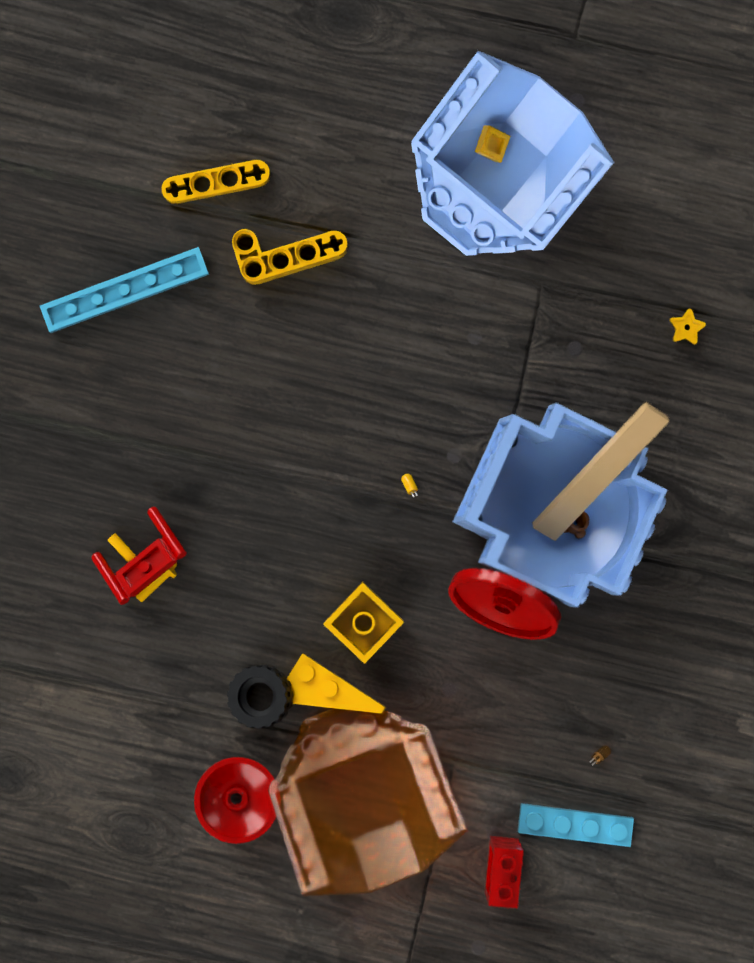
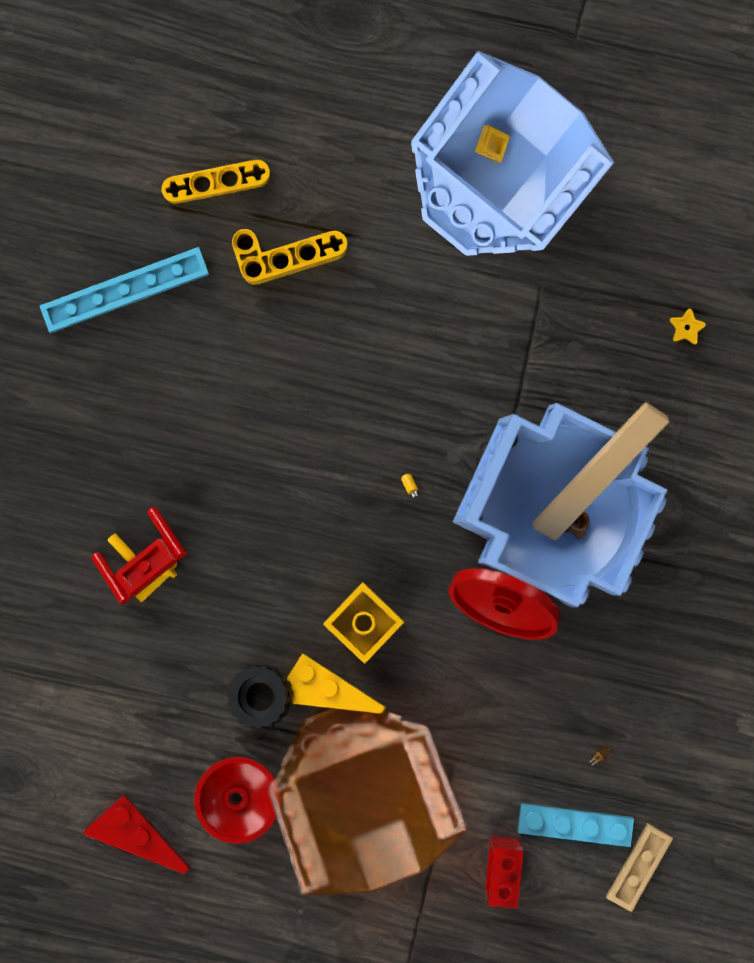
none -> red wing [83,794,190,874]
none -> tan tile [606,823,673,912]

